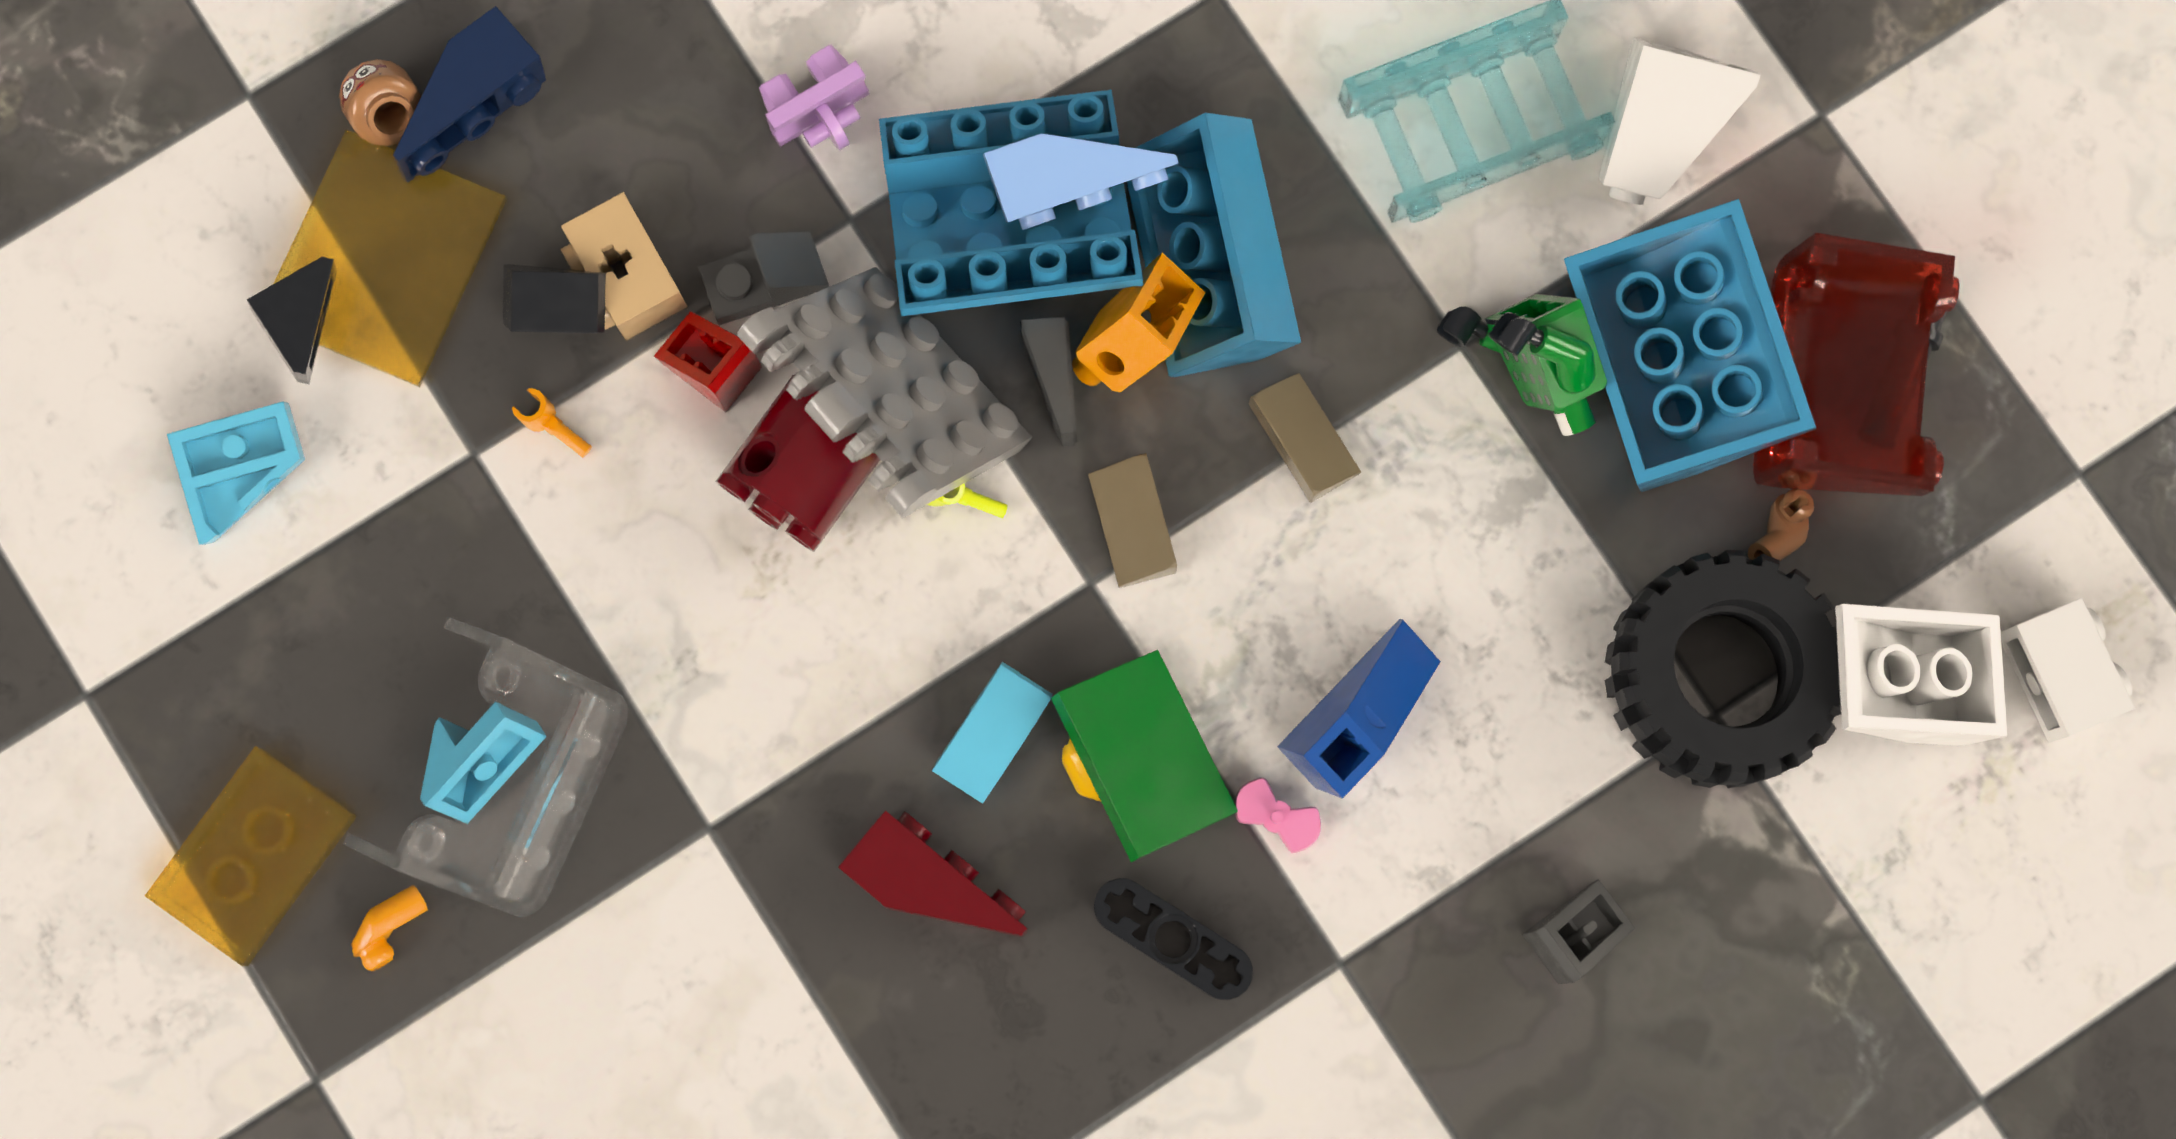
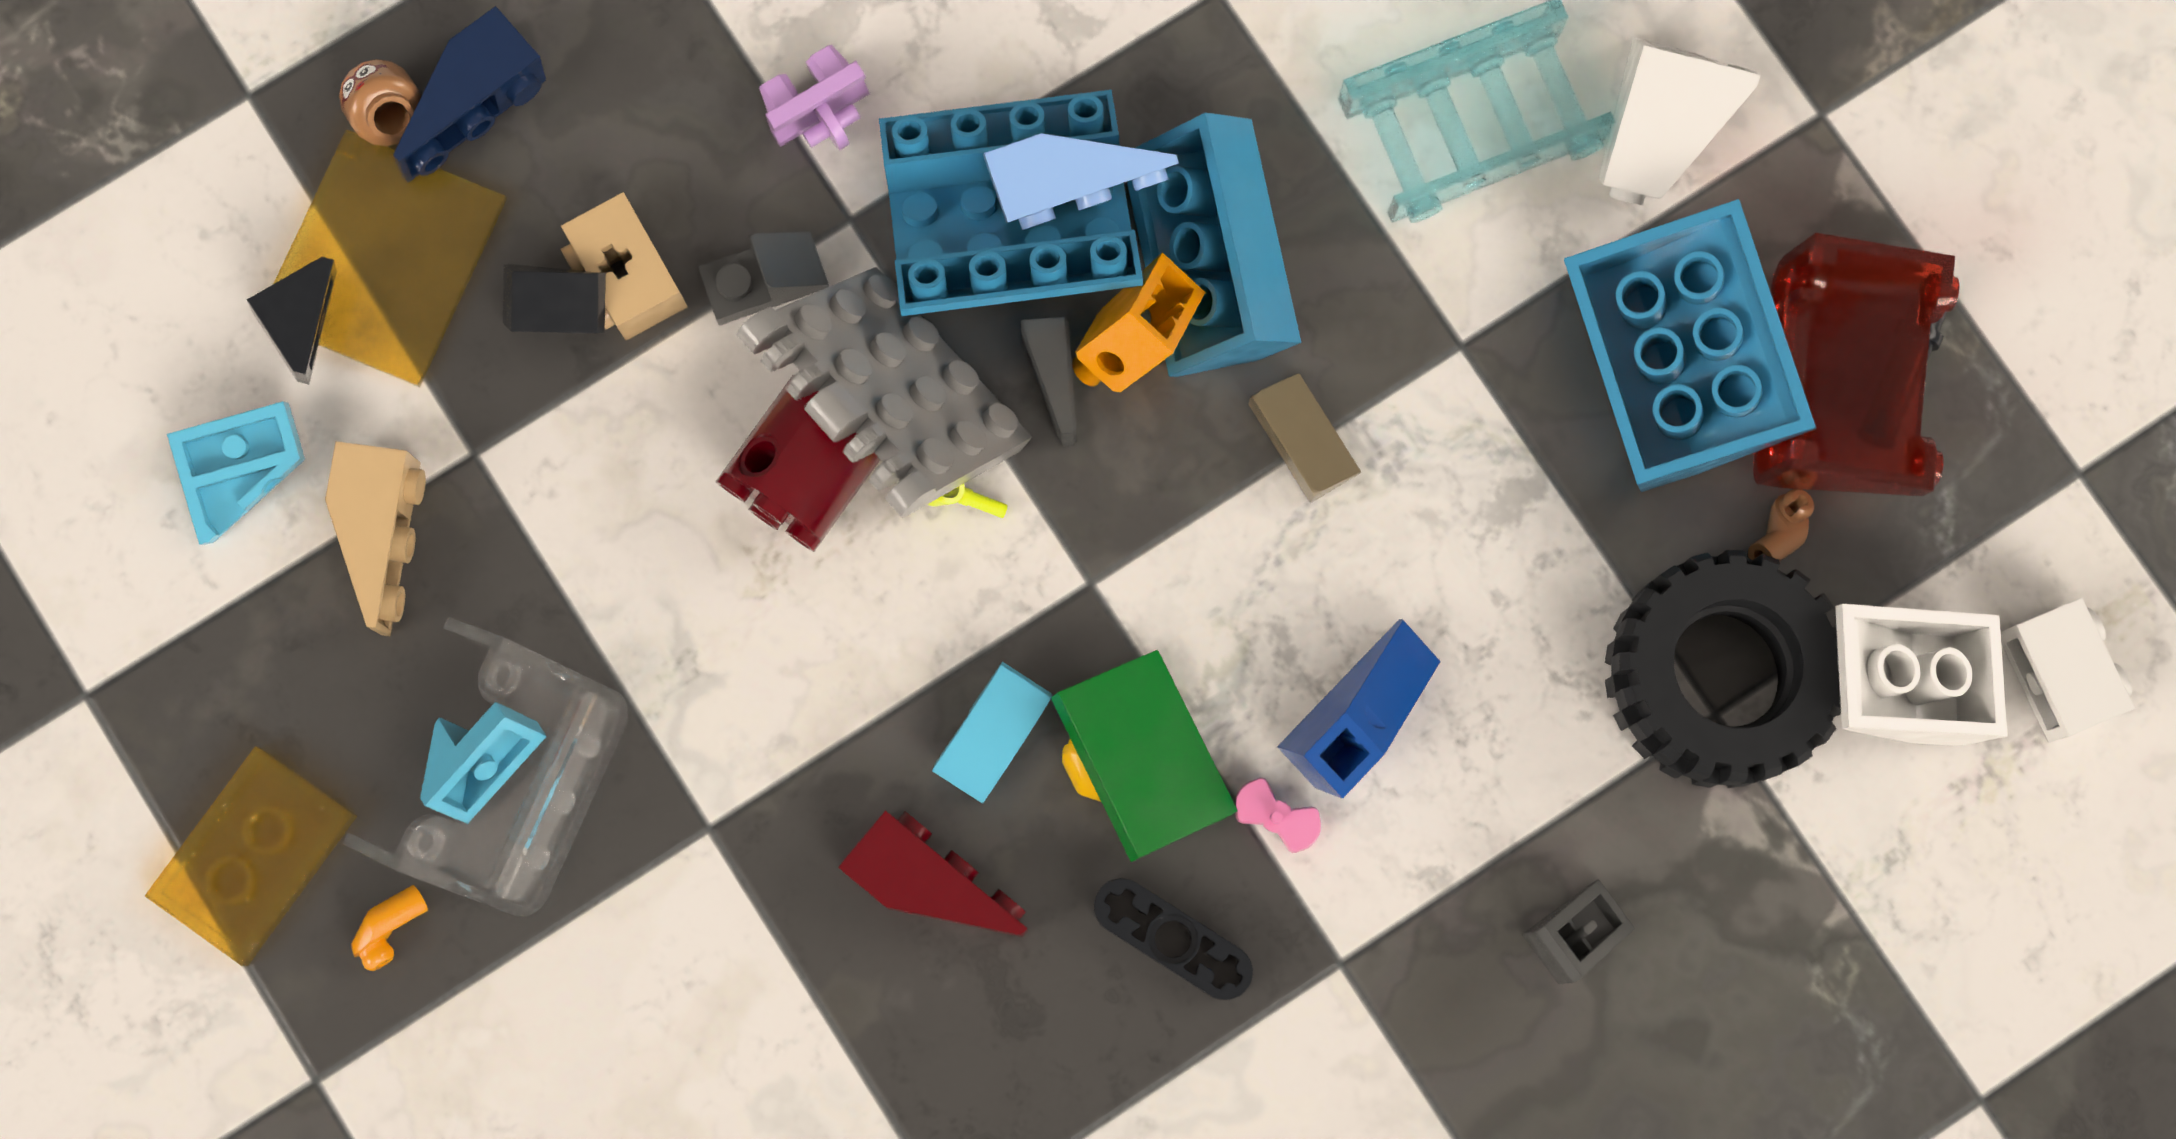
light orange hand [512,388,592,458] -> none
red slope [654,311,762,412] -> none
dark tan slope [1088,453,1177,588] -> none
green torso [1437,294,1607,436] -> none
none -> tan slope [325,441,426,636]

